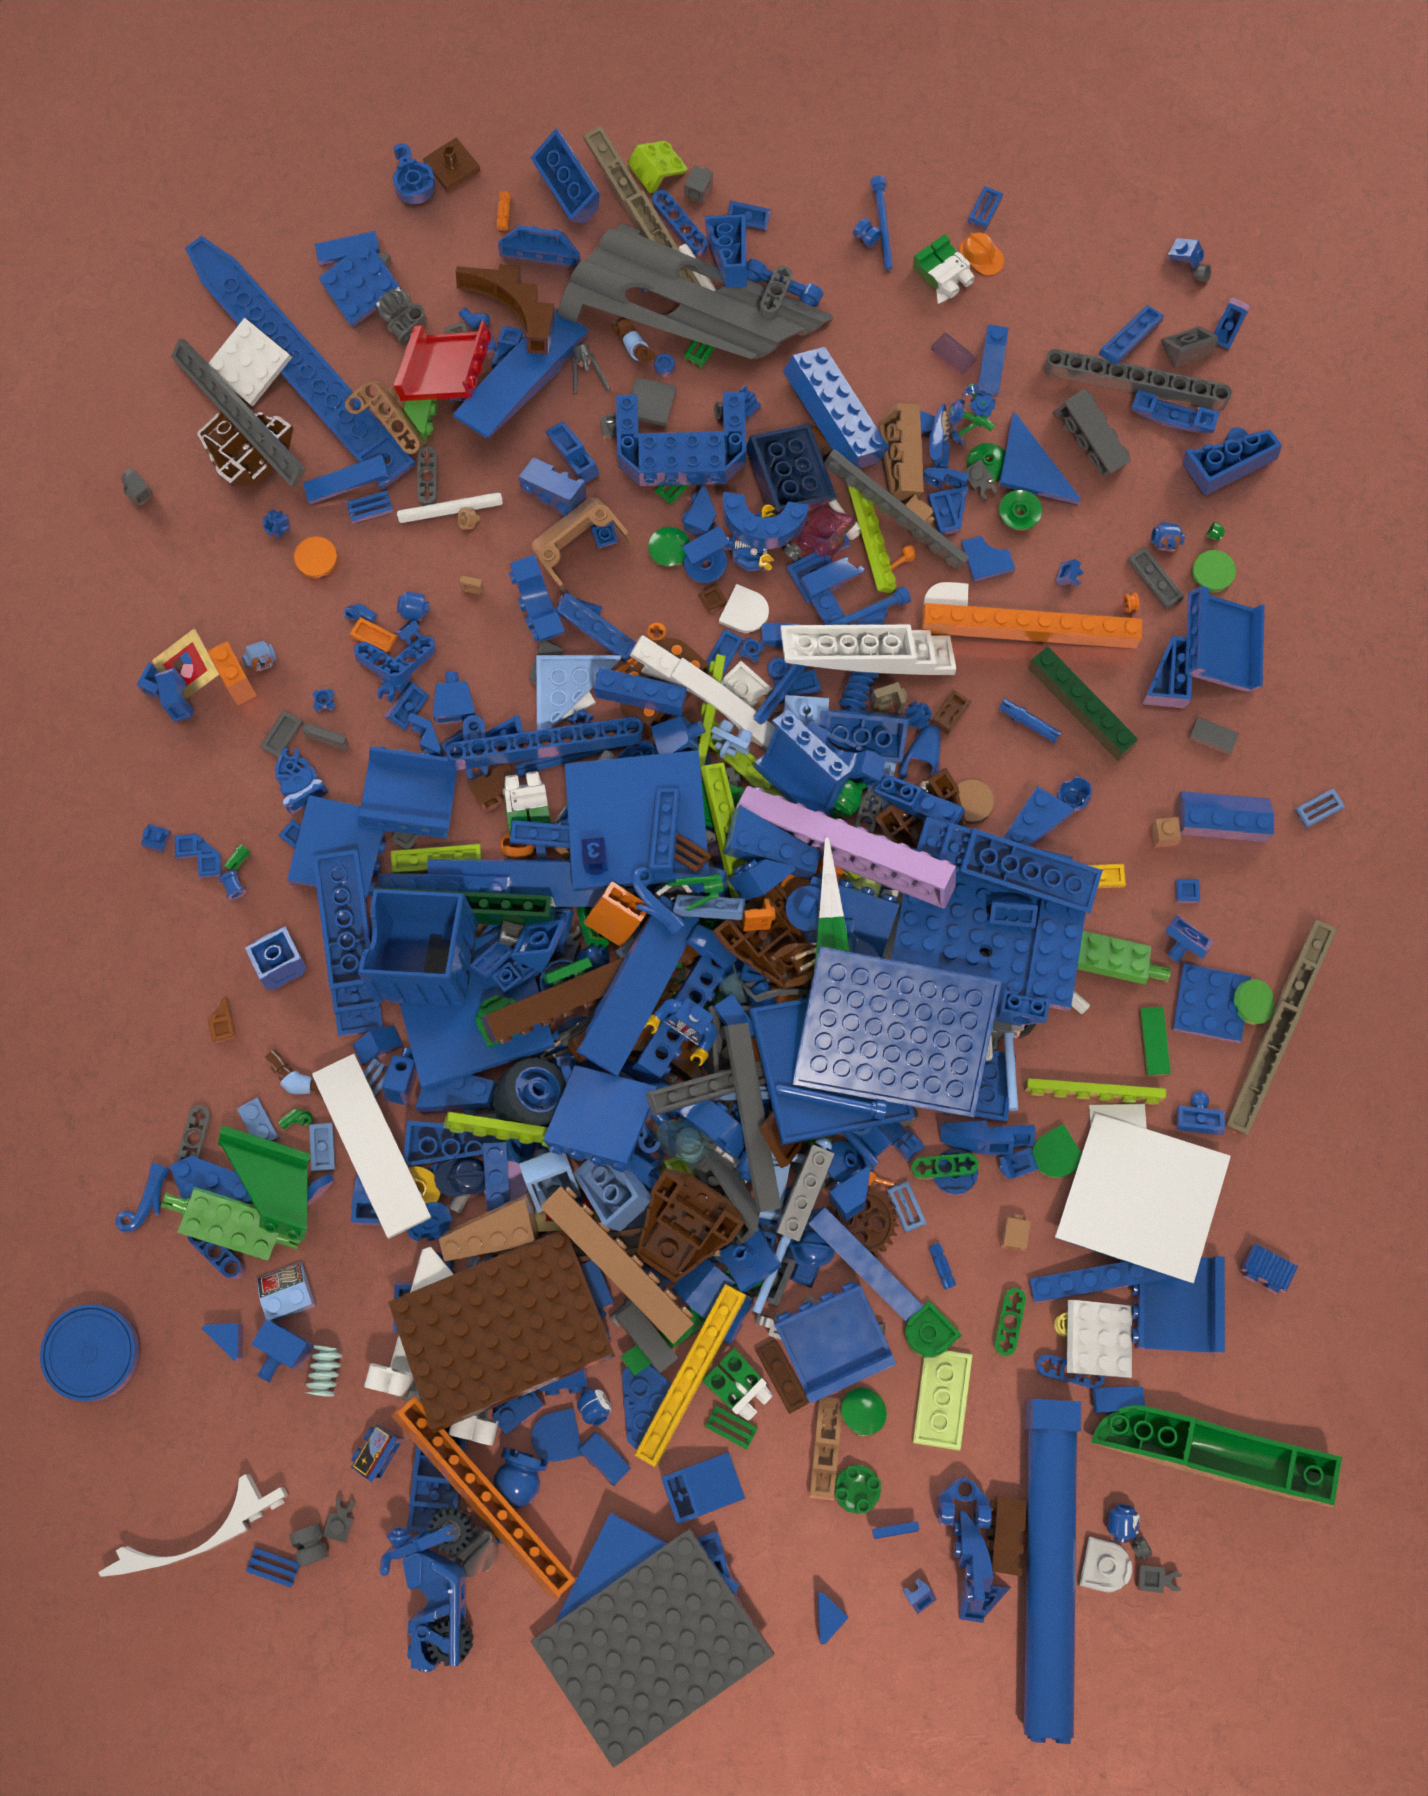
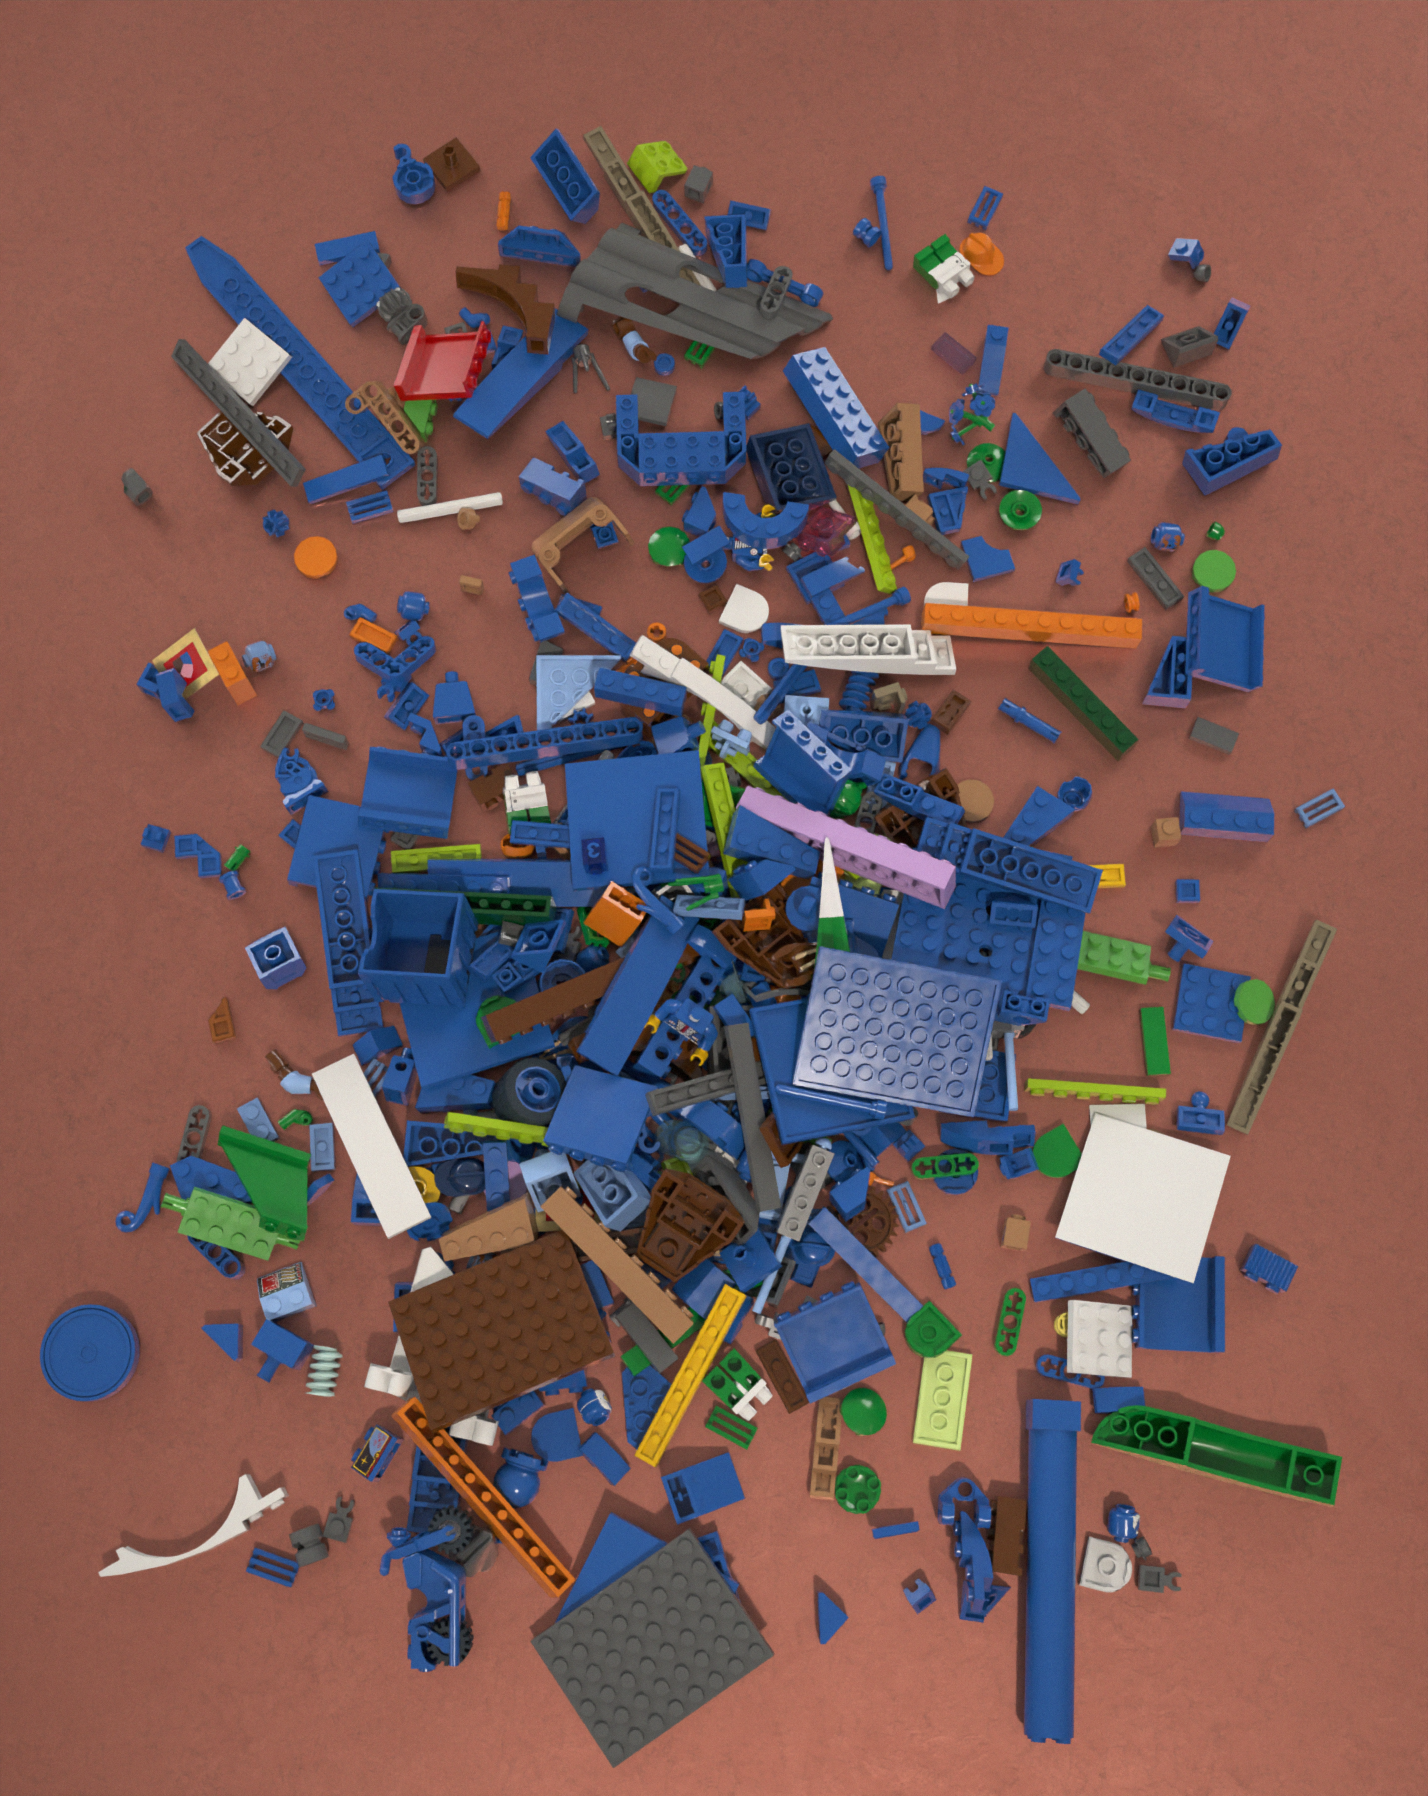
green plate [542,958,592,986] -> none
blue animal [929,404,950,468] -> none

